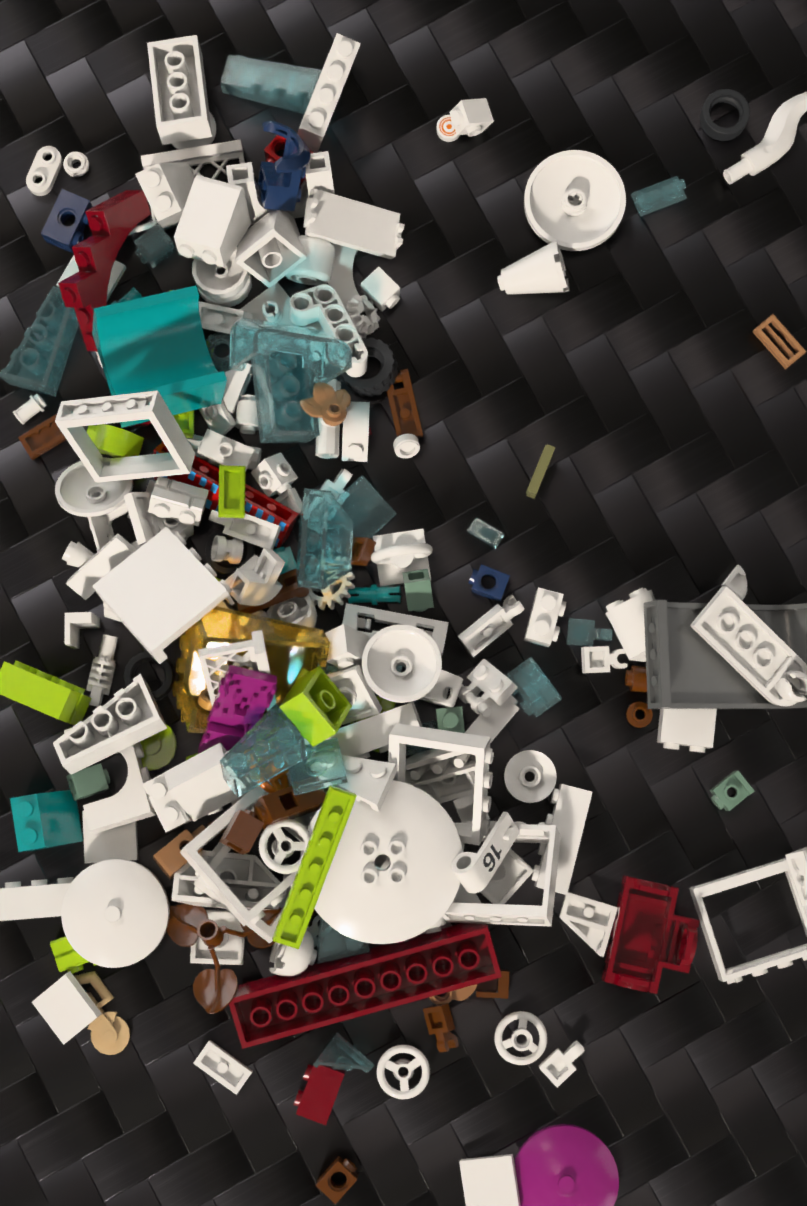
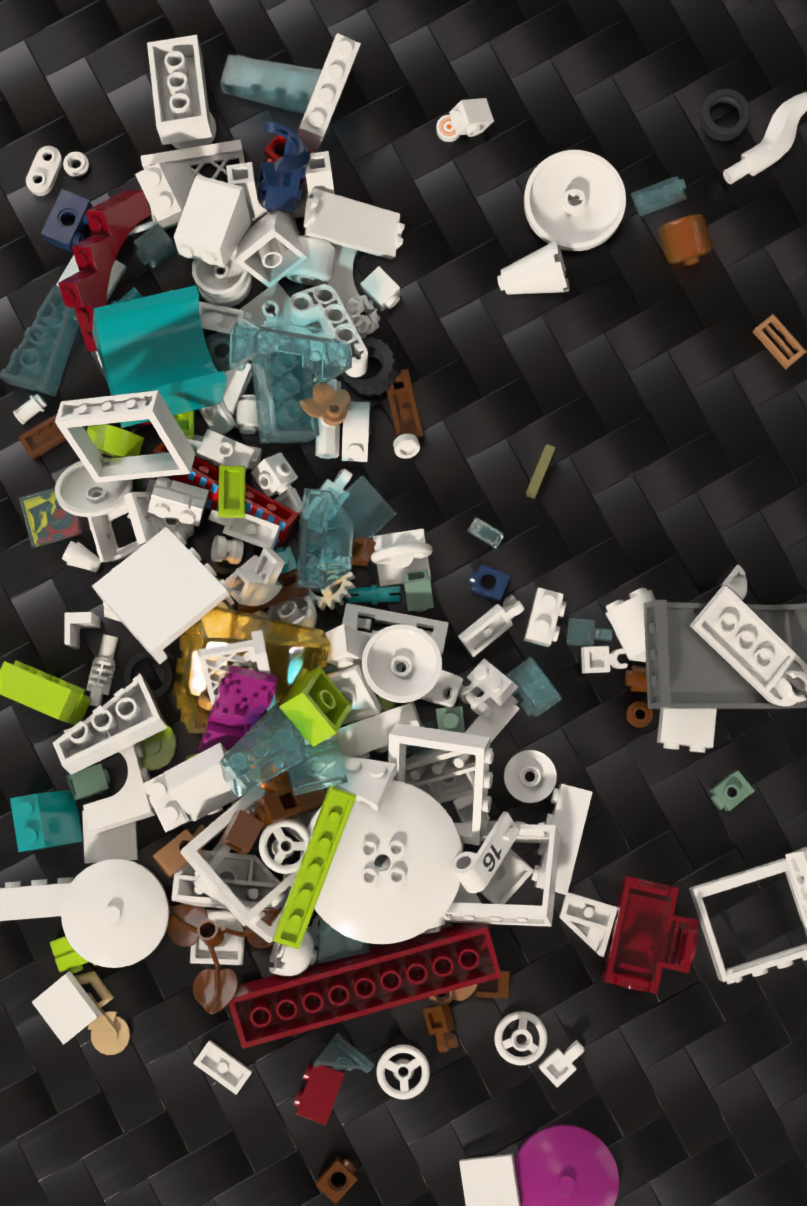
white tile [66,534,137,600] -> none
none -> clear light blue tile [19,488,83,548]
none -> clear orange head [658,214,712,266]

